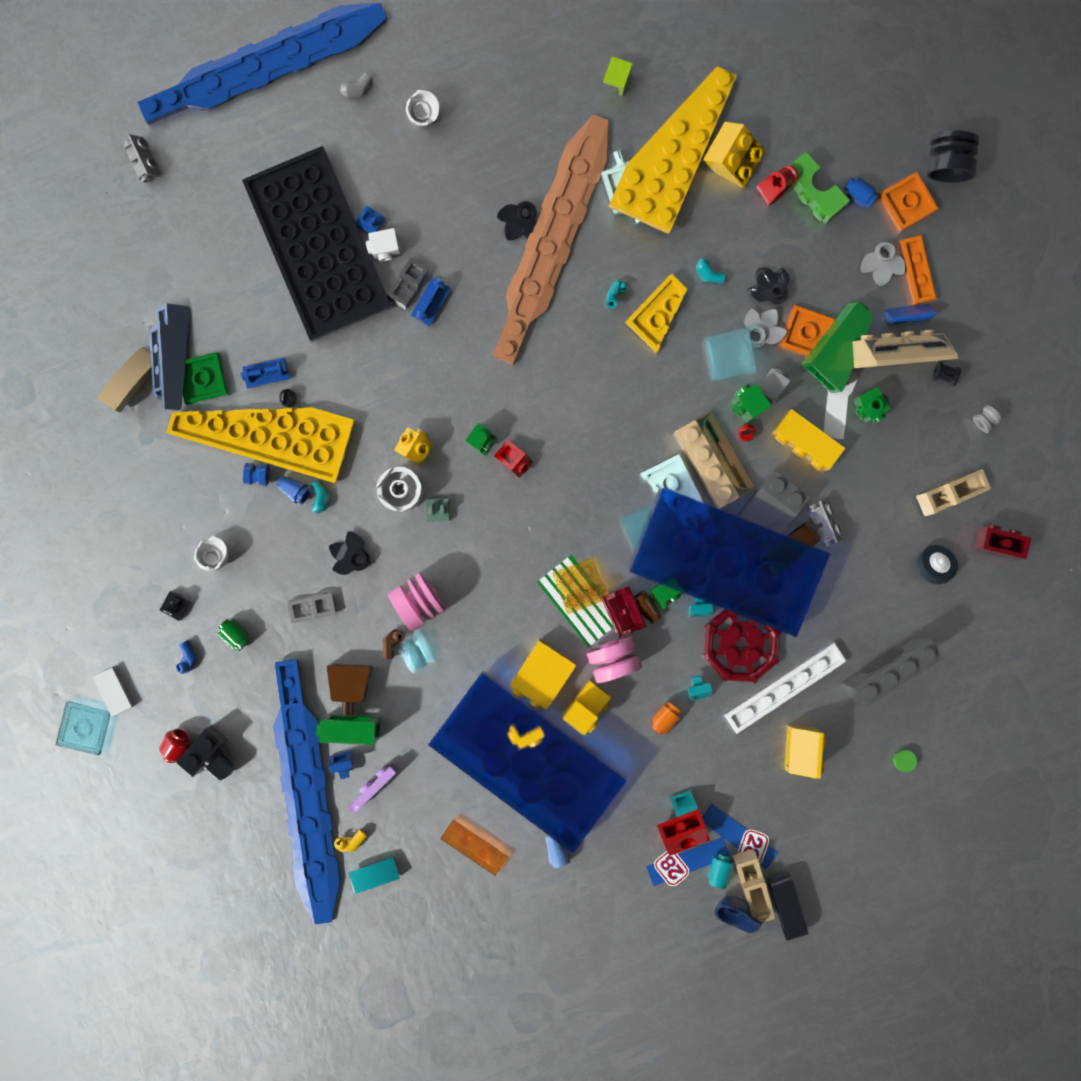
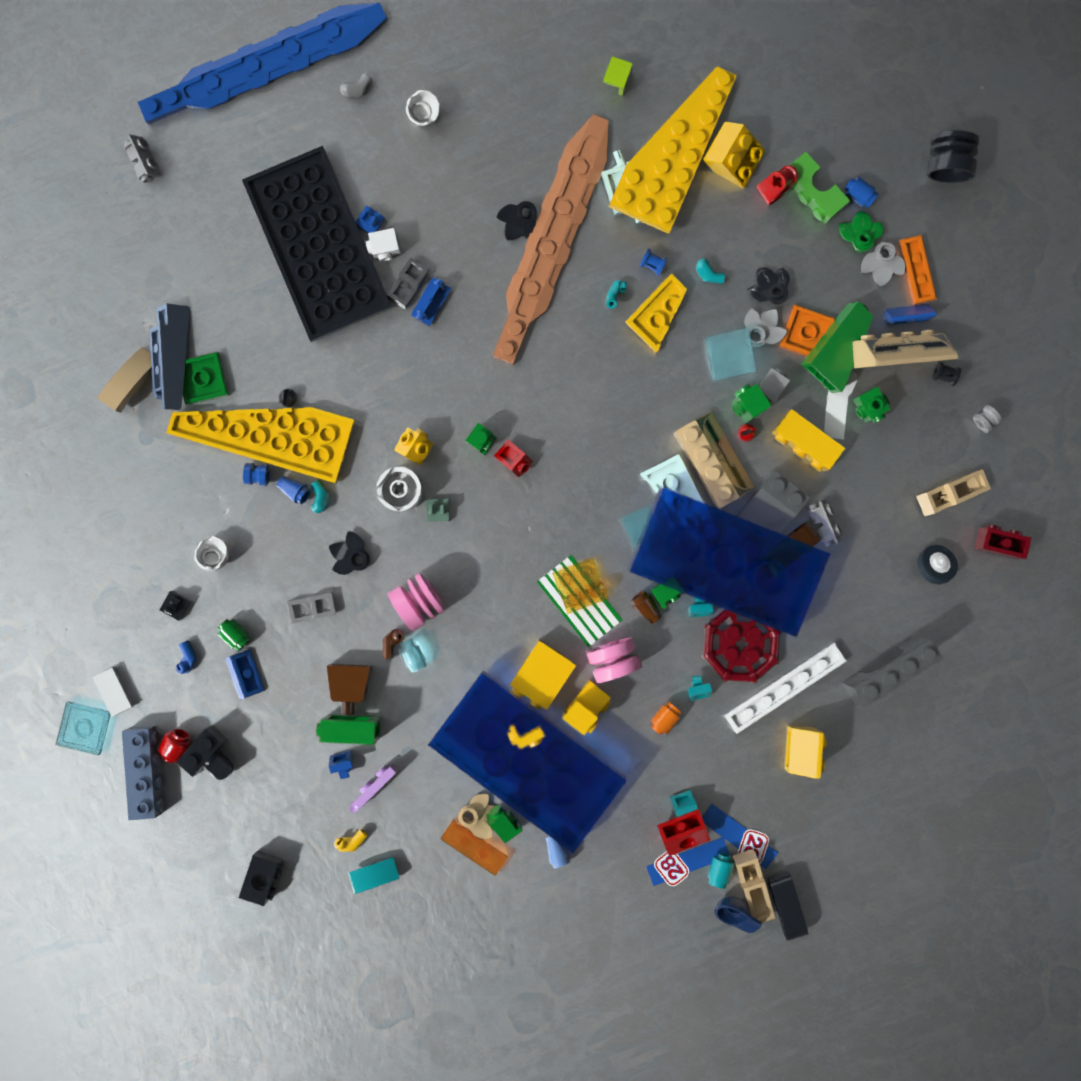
blue hinge [241,358,290,389] -> none
blue plate [273,659,340,925] -> none
dark red hinge [601,586,647,638] -> none
orange tile [878,172,939,233] -> none
bright green tile [893,749,917,773] -> none
none -> sand blue brick [122,726,164,820]
none -> blue slope [226,650,265,700]
none -> black brick [238,850,283,906]
none -> tan plate [458,794,495,839]
none -> green brick [486,805,523,844]
none -> blue bush [640,248,668,276]
none -> green plate [839,211,883,253]

